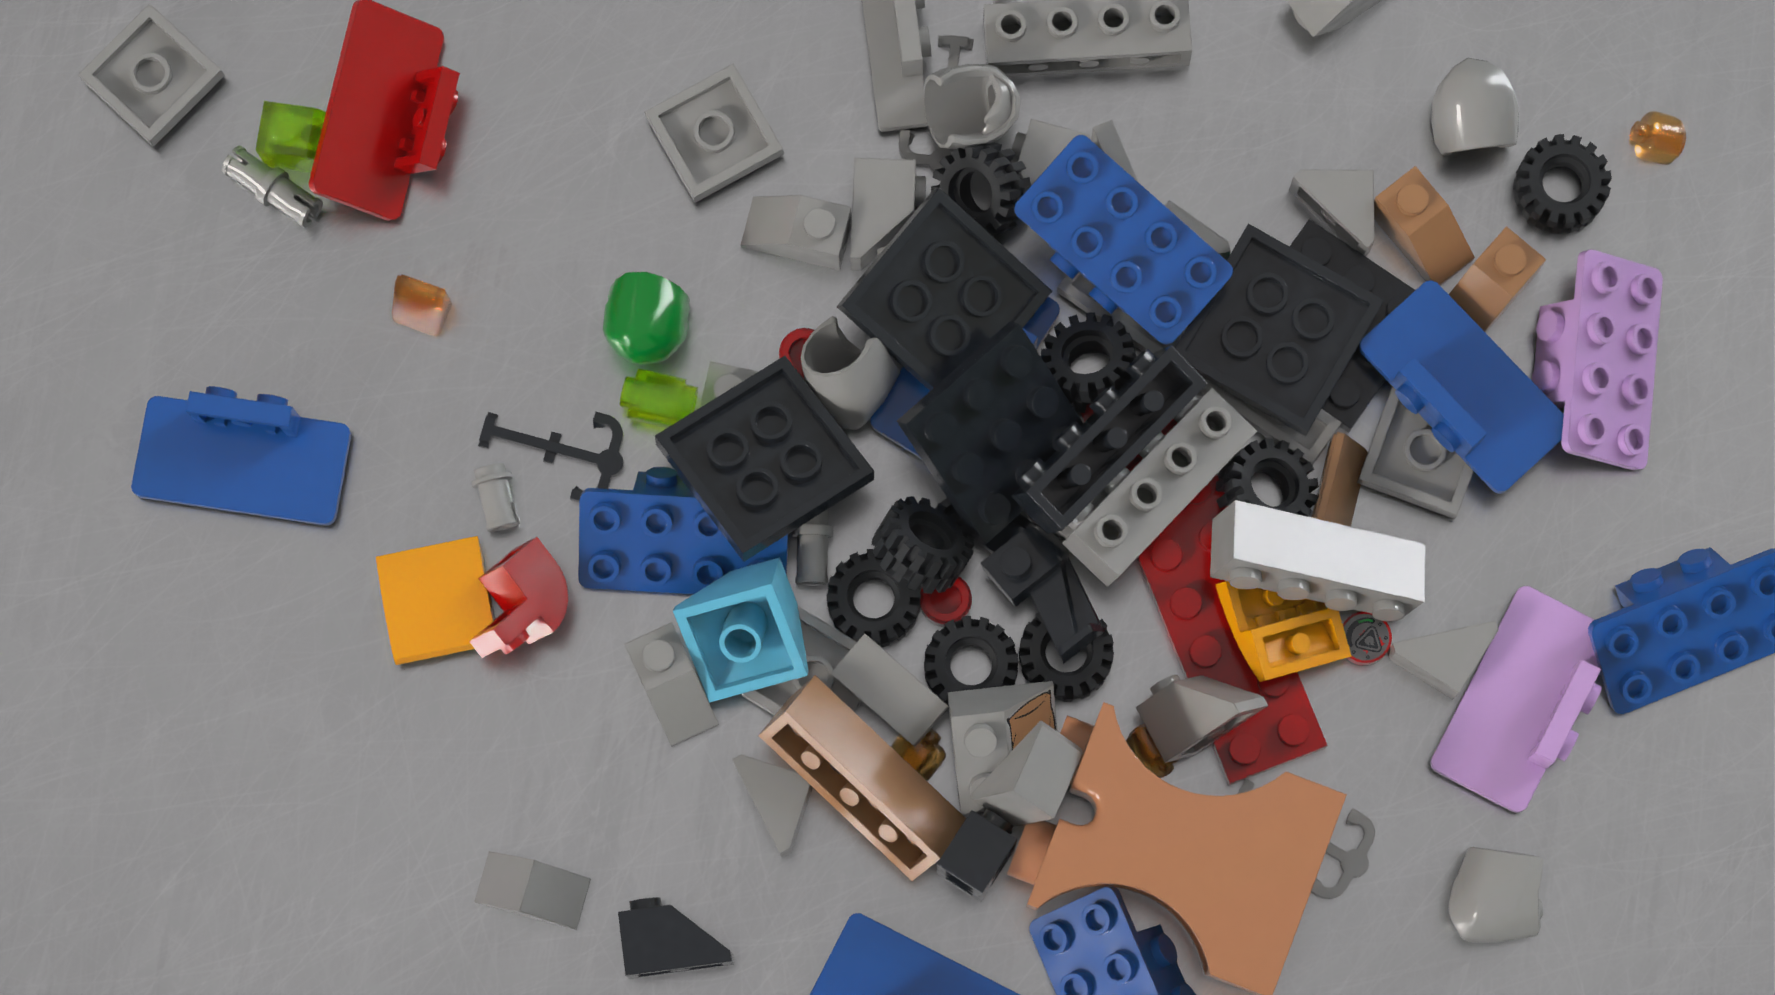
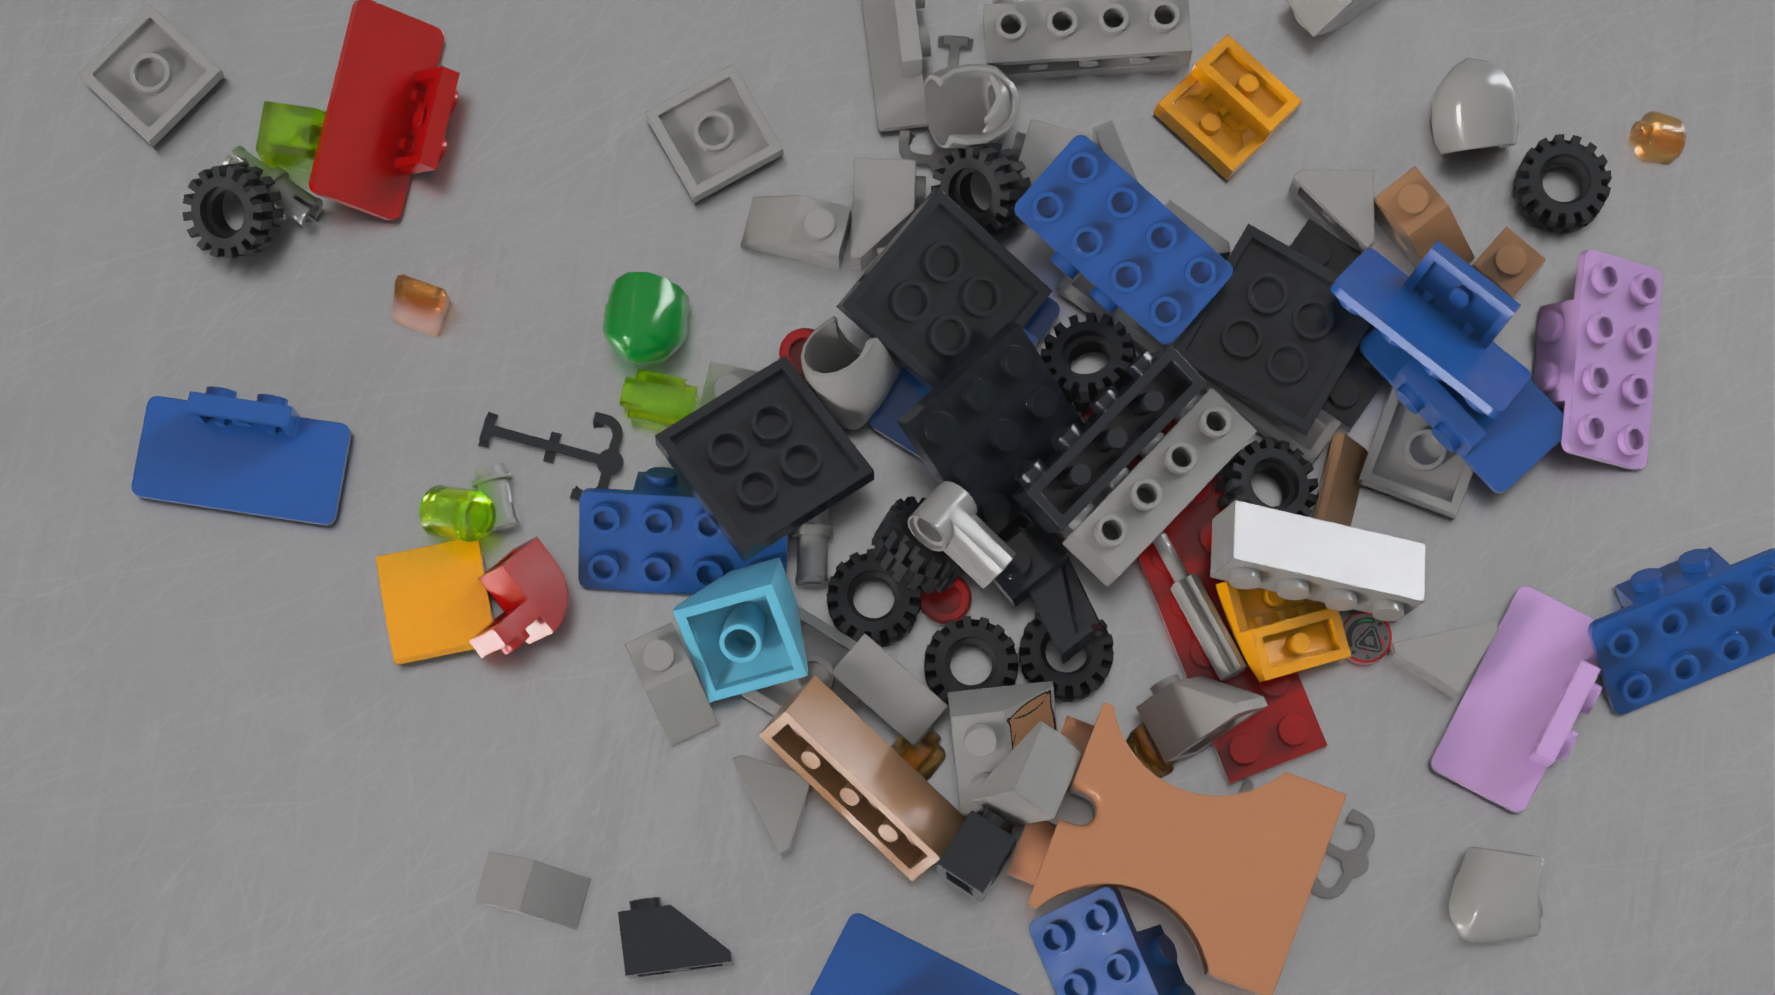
none -> black tyre [182,163,284,259]
none -> clear neon green brick [419,485,496,542]
none -> light grey piece [908,481,1016,589]
none -> light orange slope [1153,34,1302,180]
none -> light grey axle [1153,532,1248,682]
none -> blue bracket [1330,241,1532,419]

